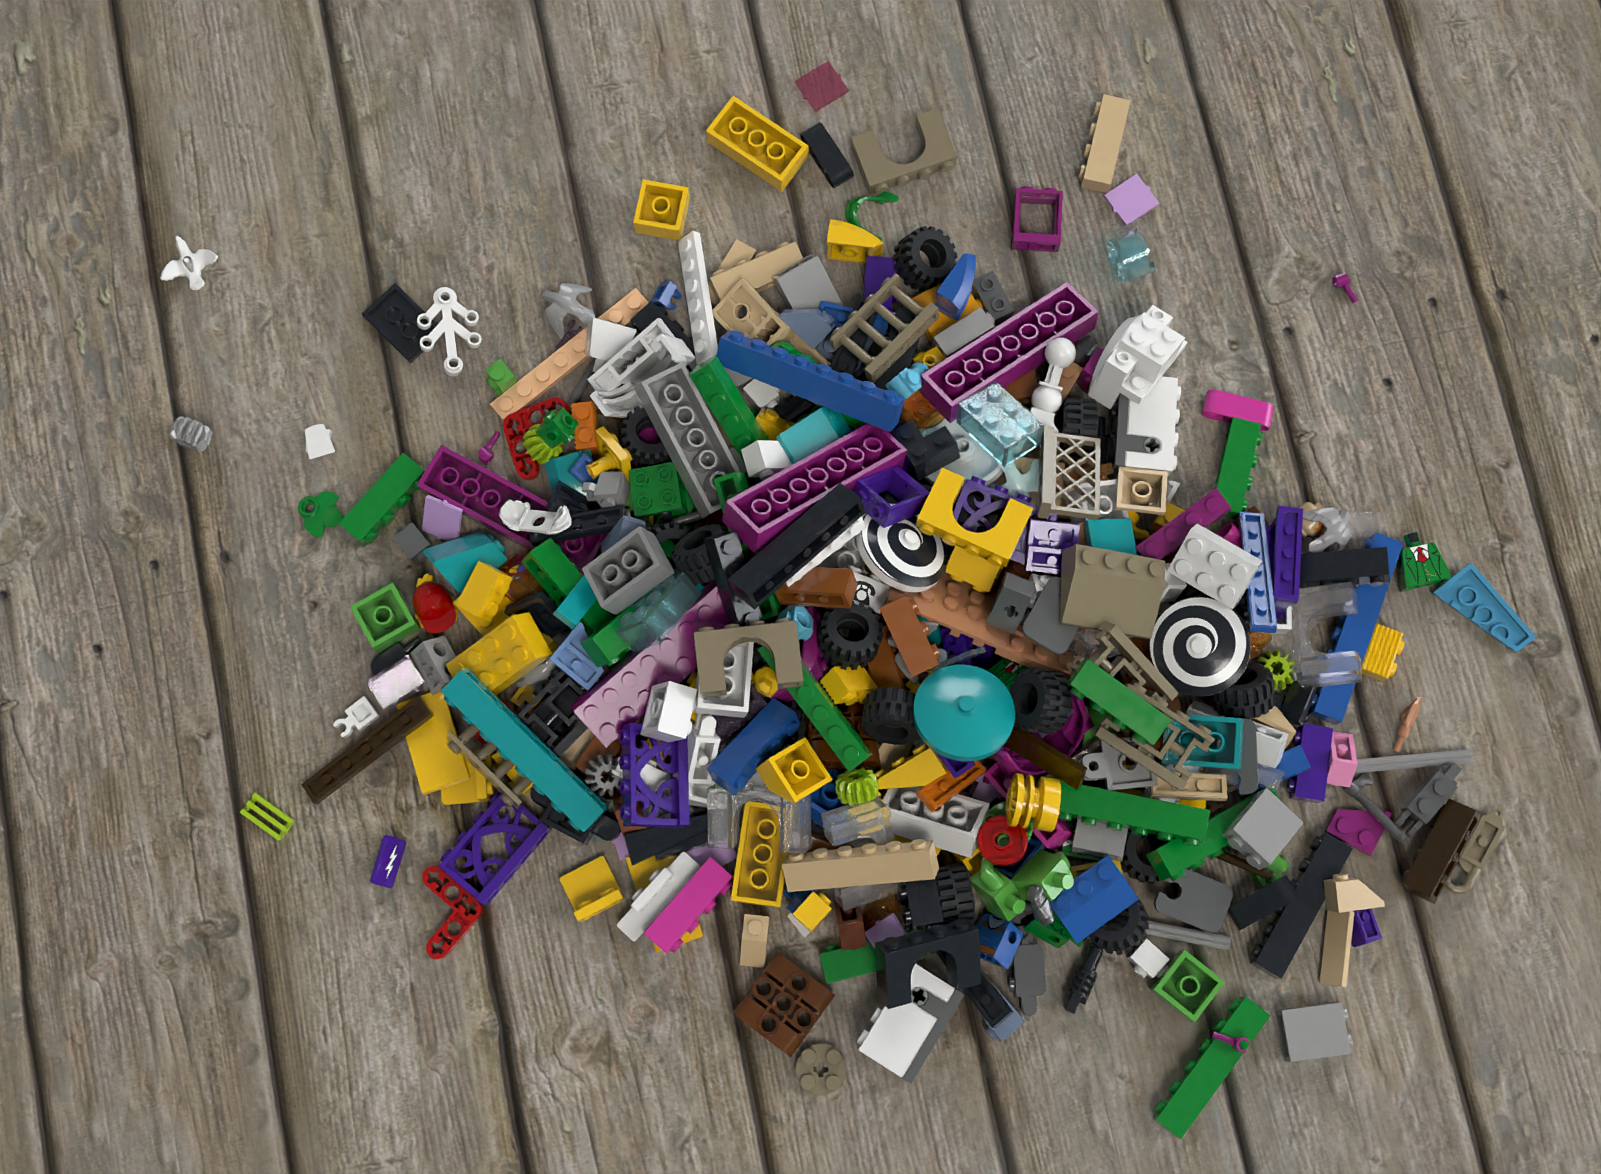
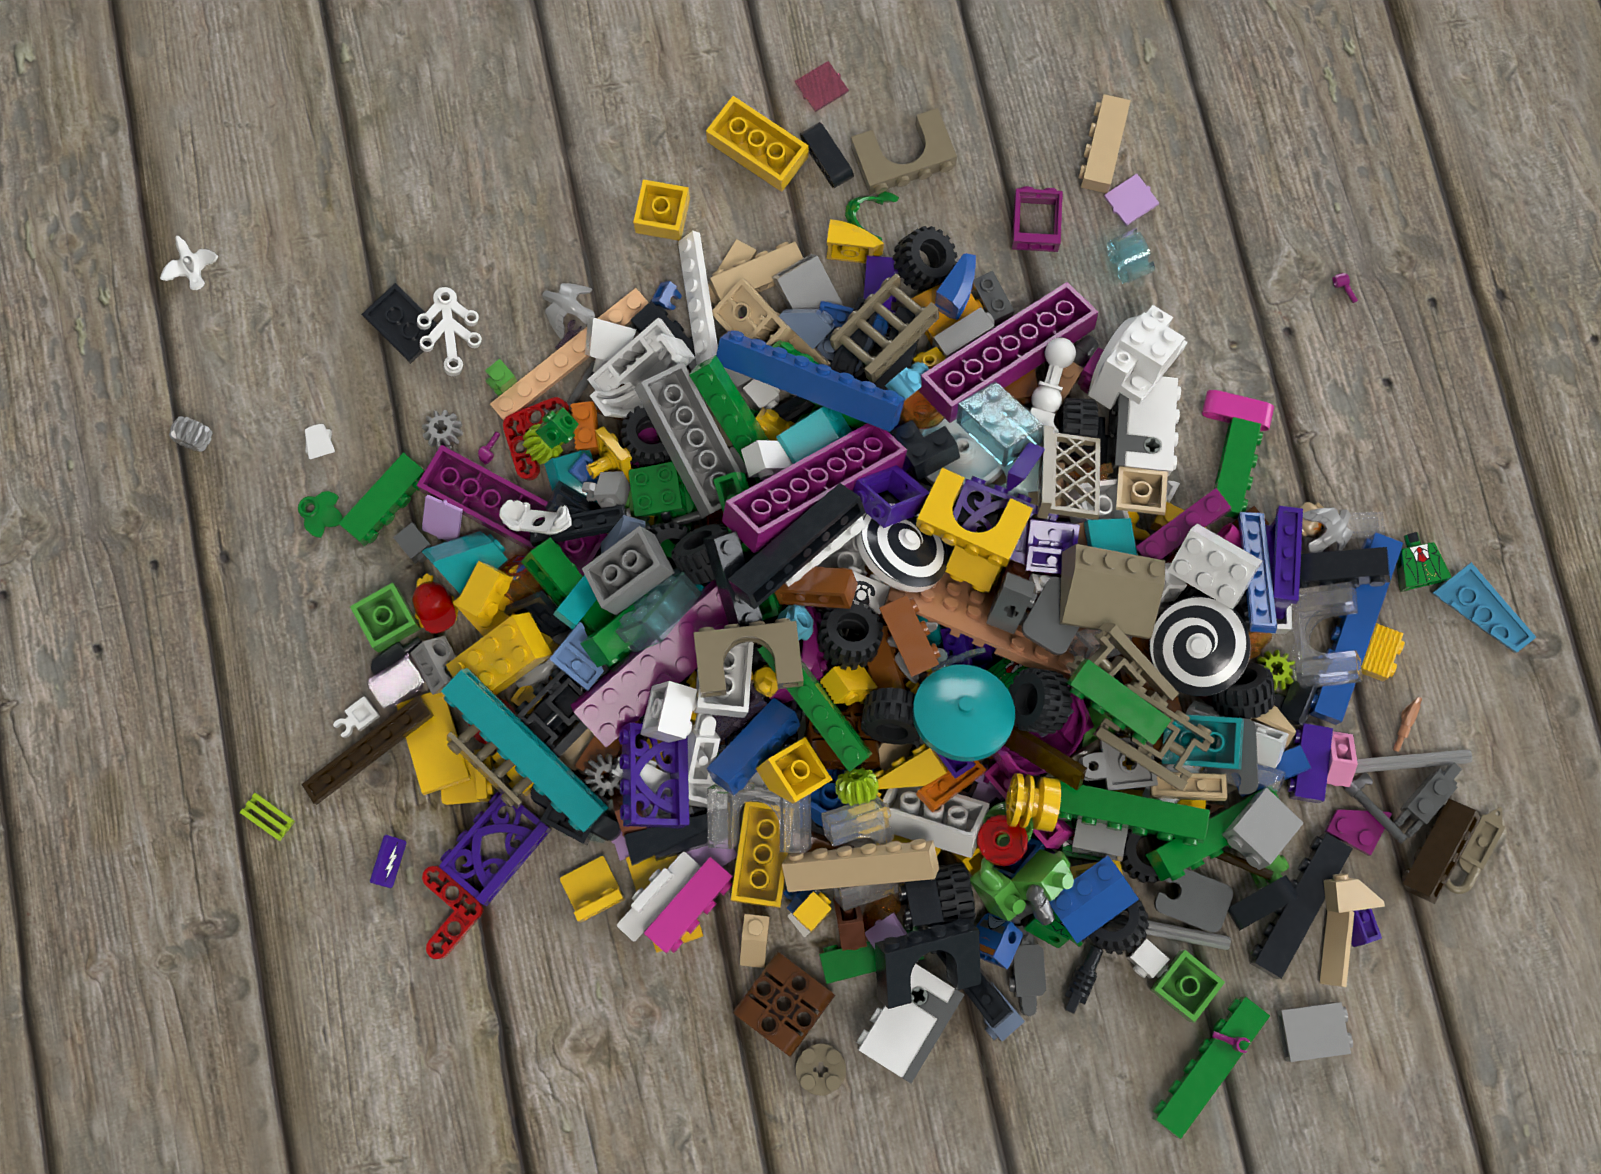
none -> light grey gear [422,410,463,450]
none -> dark purple slope [1006,442,1045,491]

